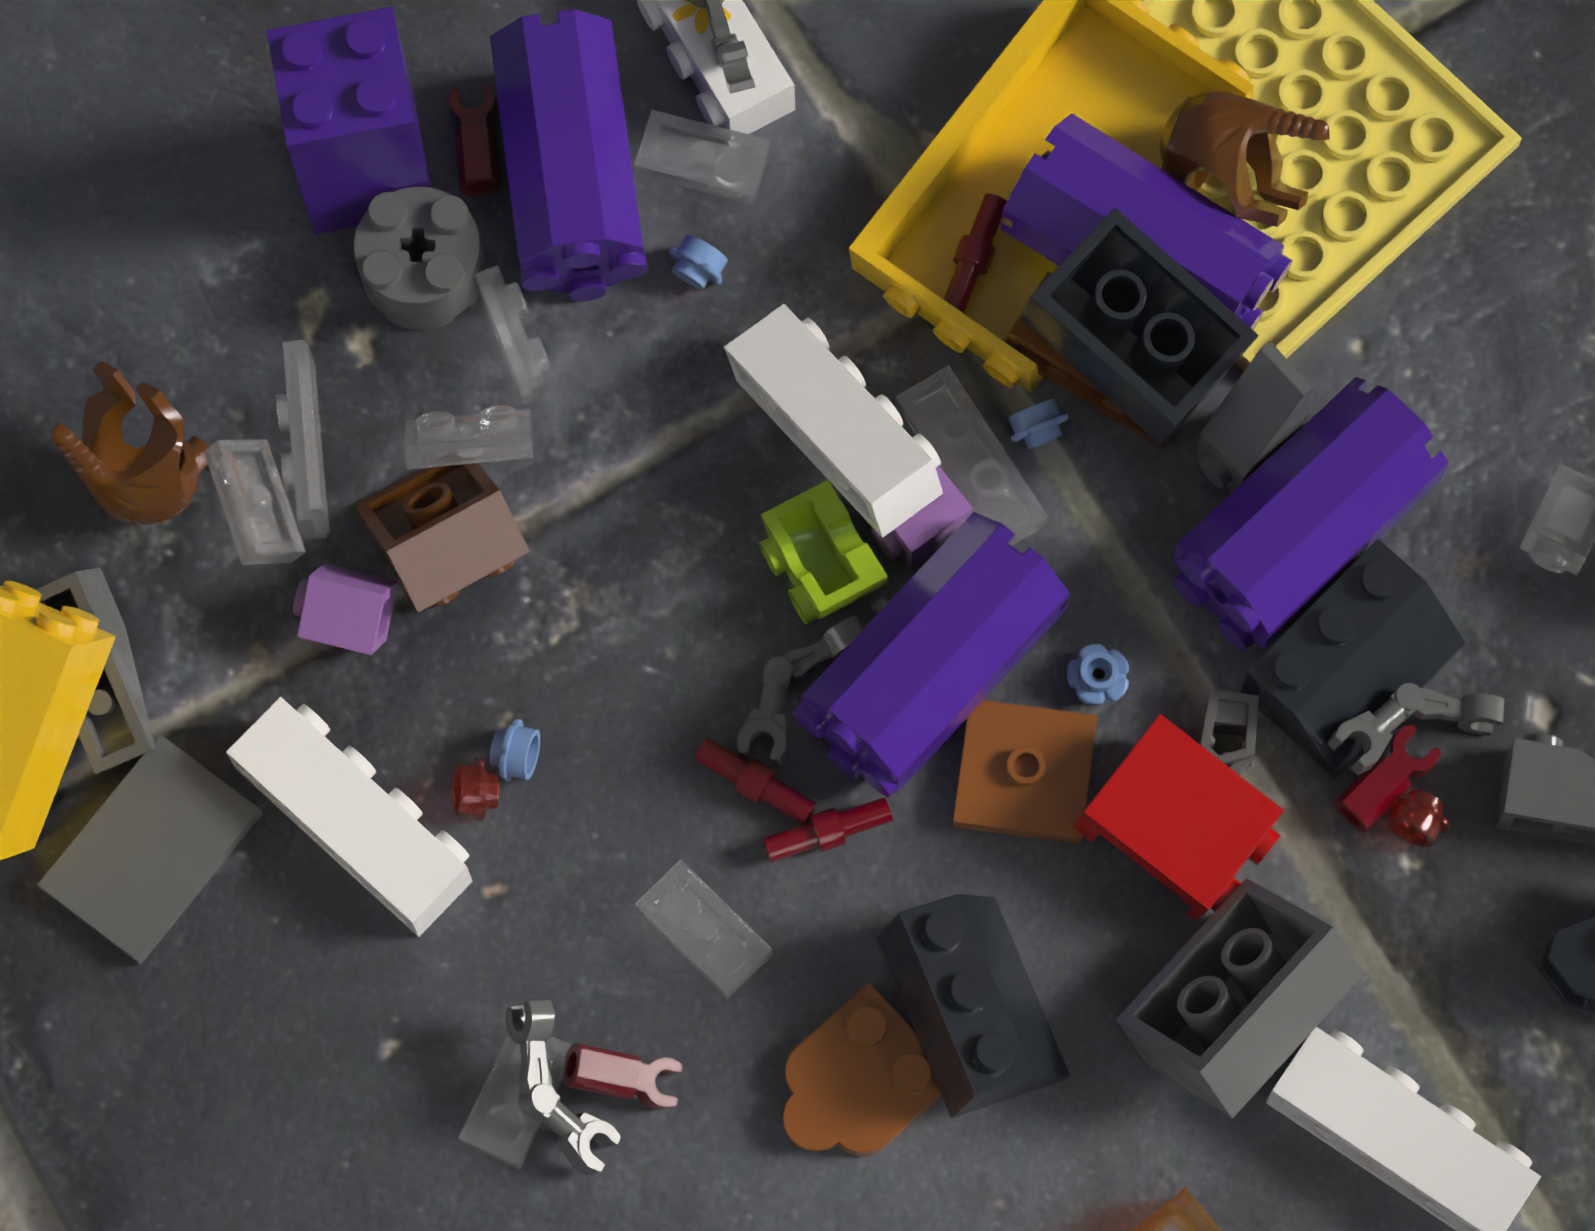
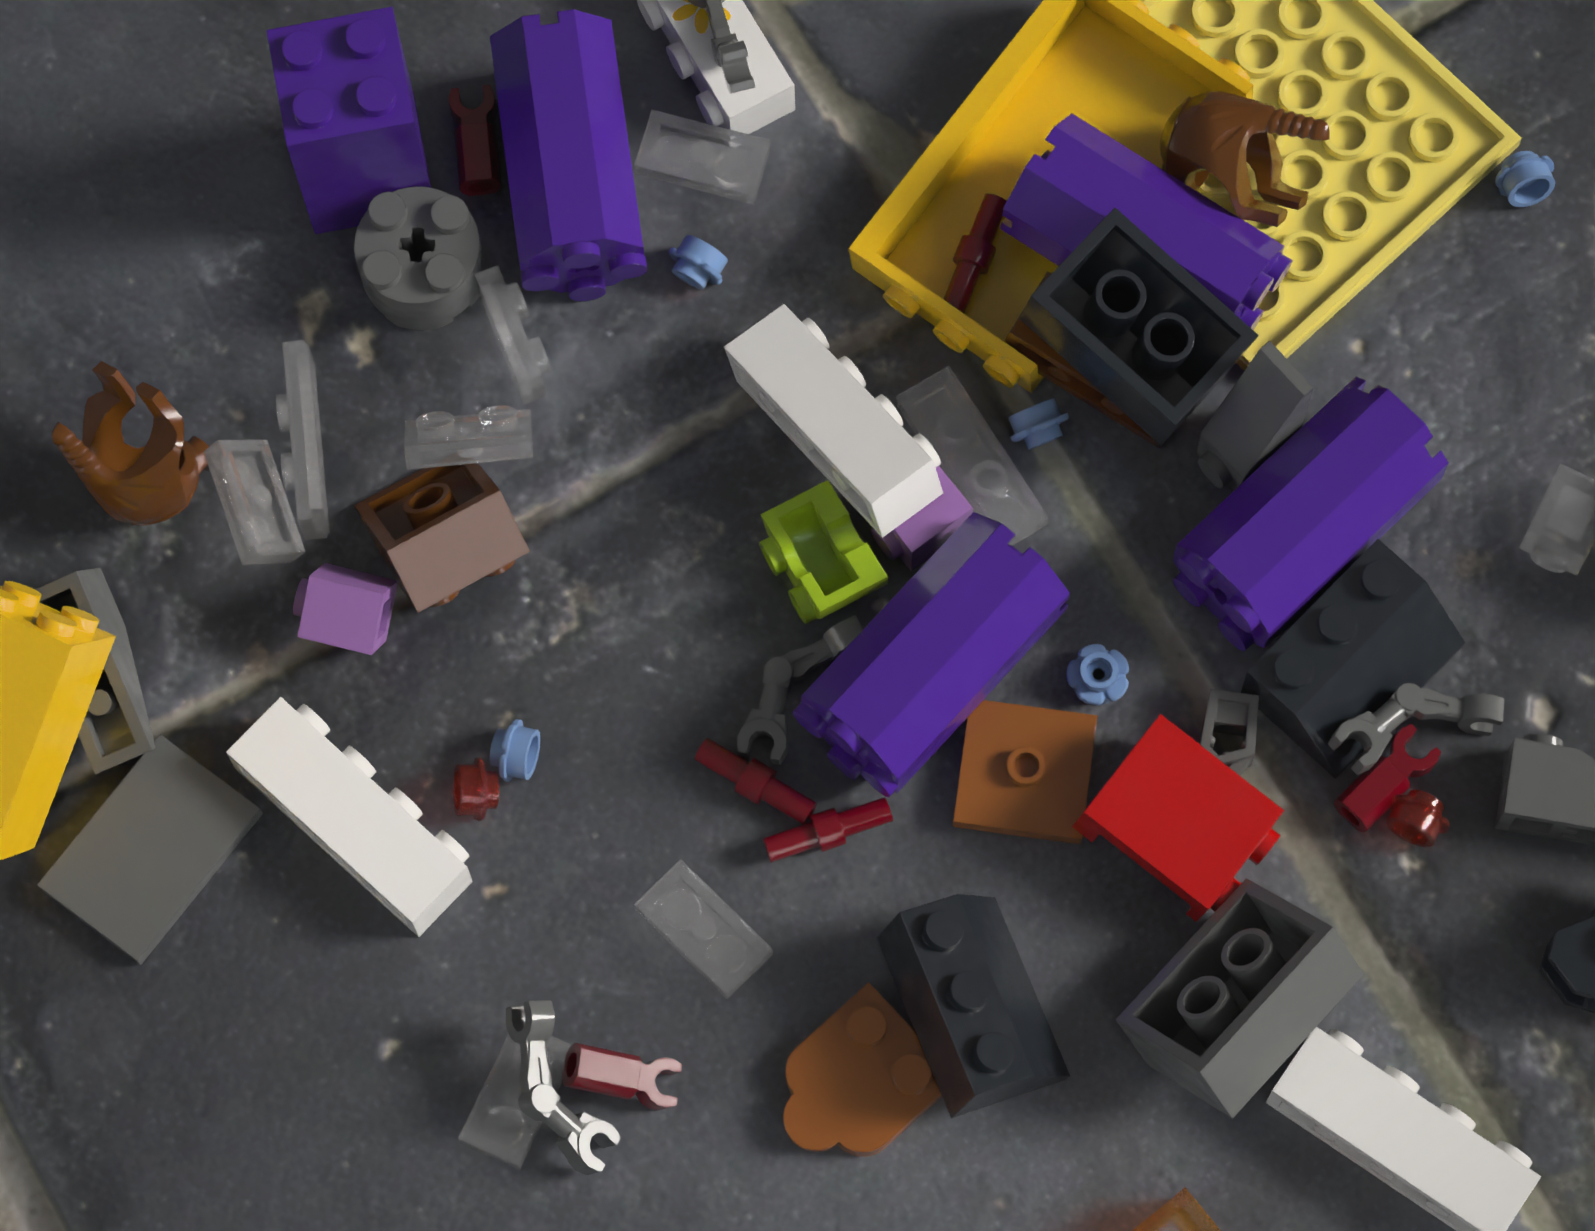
none -> medium blue plate [1495,151,1555,207]

